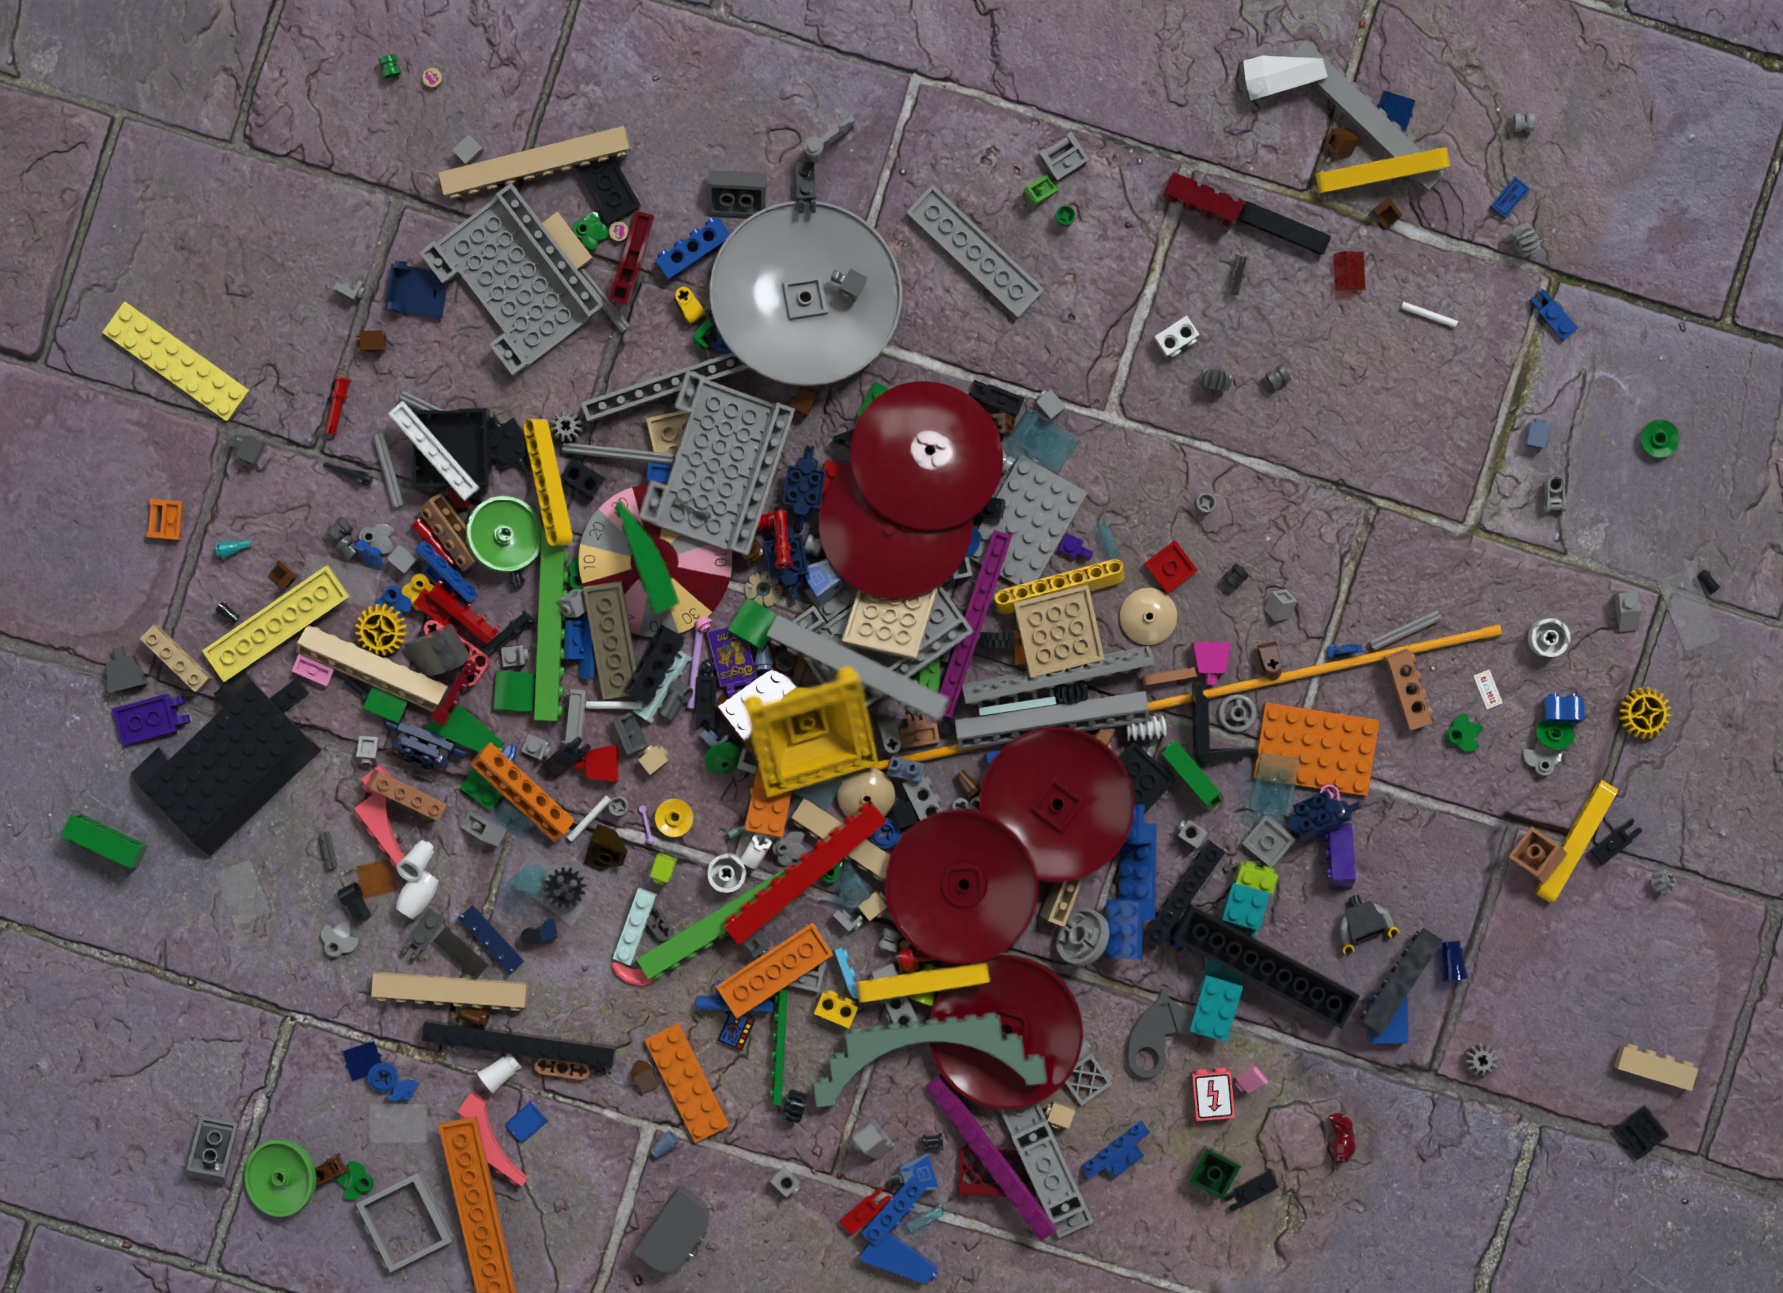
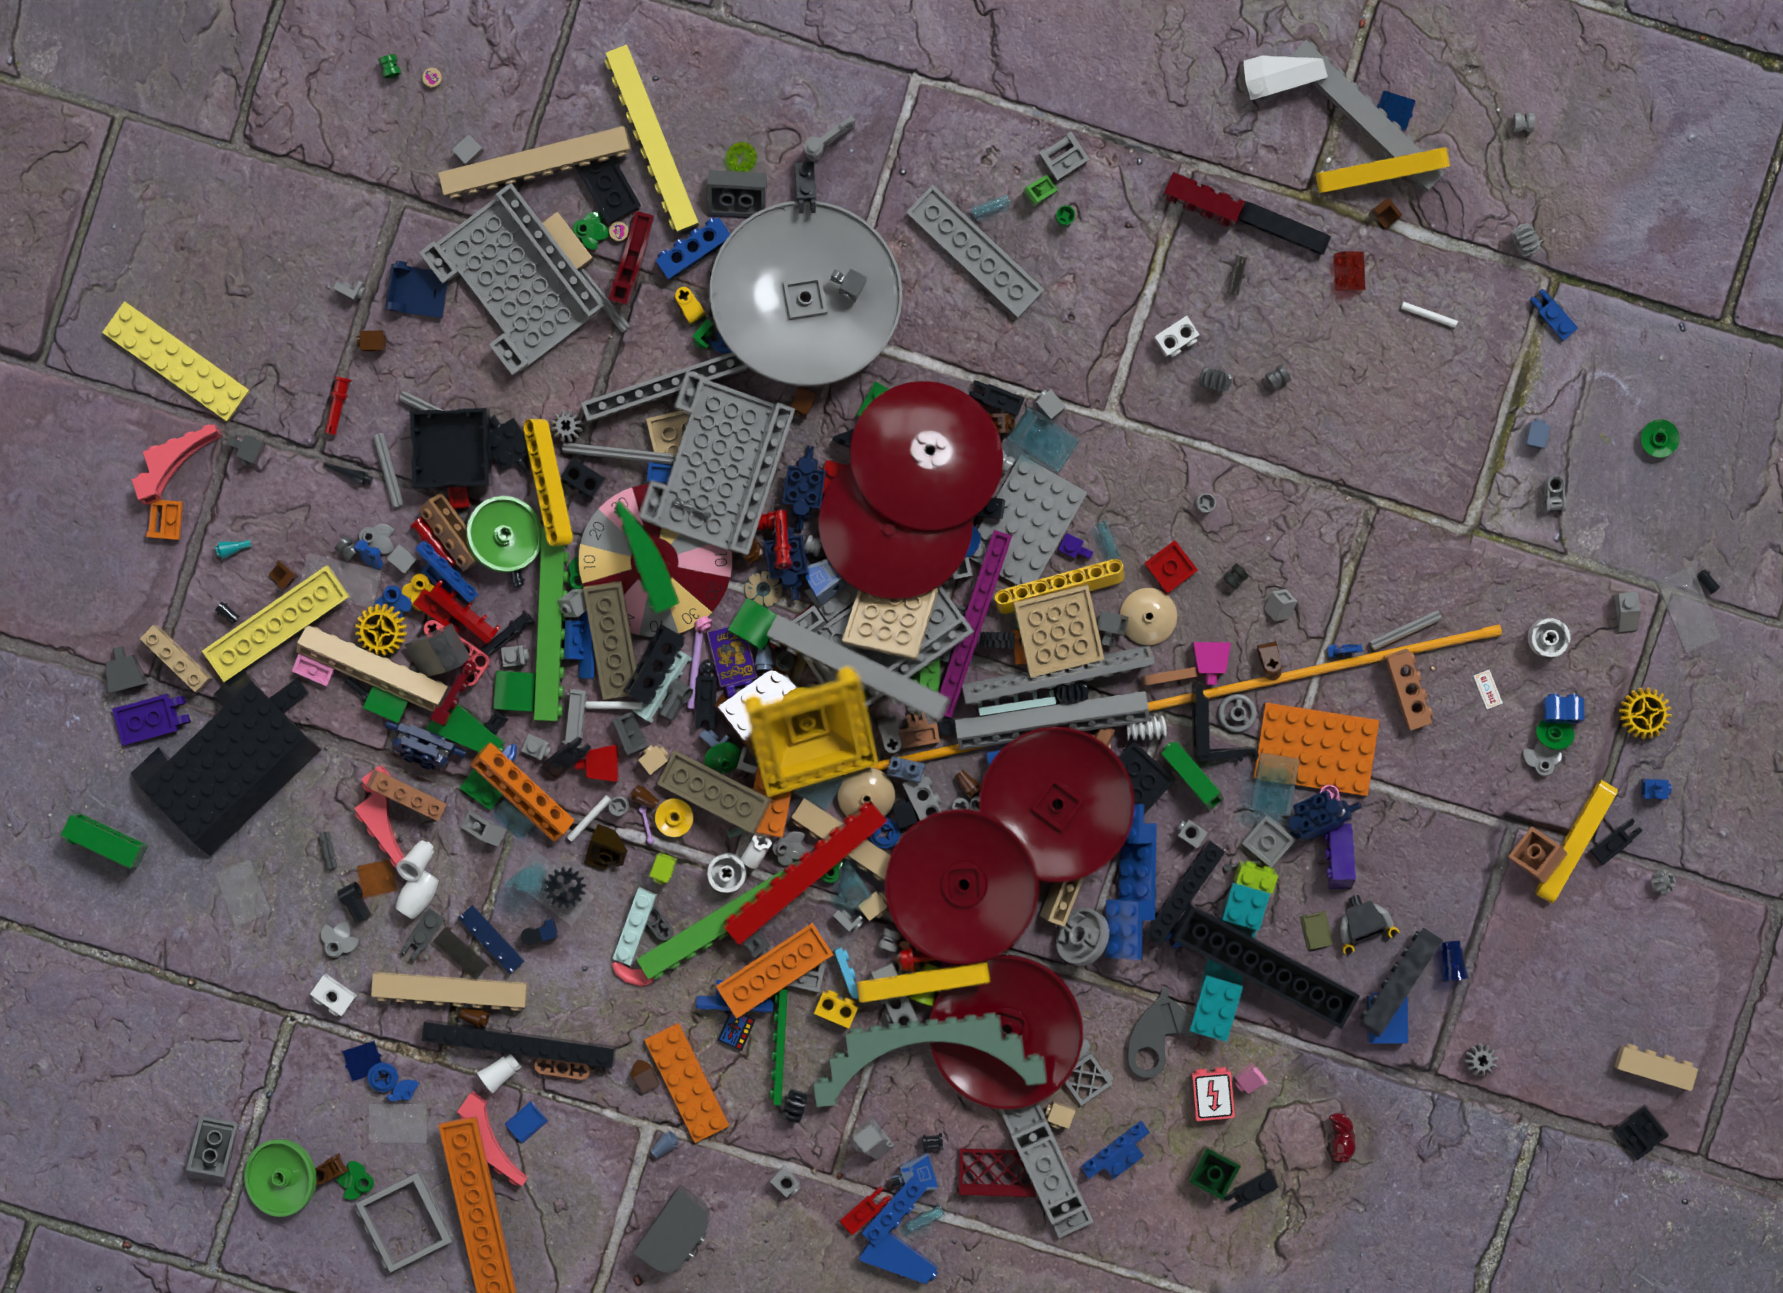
flat silver wheel [327,515,354,542] -> none
light grey bracket [356,736,379,767] -> none
white tile [388,401,479,501] -> none
magenta plate [925,1074,1058,1242] -> none
reddish brown panel [1324,128,1360,155] -> none
green plate [1446,714,1483,751] -> none
blue tile [1490,176,1530,219] -> none
none -> coral arch [132,424,222,505]
none -> white brick [310,974,358,1016]
none -> black bush [484,709,509,735]
none -> light yellow brick [604,44,699,233]
none -> reddish brown cone [630,784,659,810]
none -> dark tan plate [657,750,772,834]
none -> clear neon green gear [726,142,757,172]
none -> clear light blue pin [971,194,1011,219]
none -> dark grey brick [1096,611,1129,647]
none -> olive piece [1300,911,1333,950]
none -> blue brick [1641,779,1672,799]

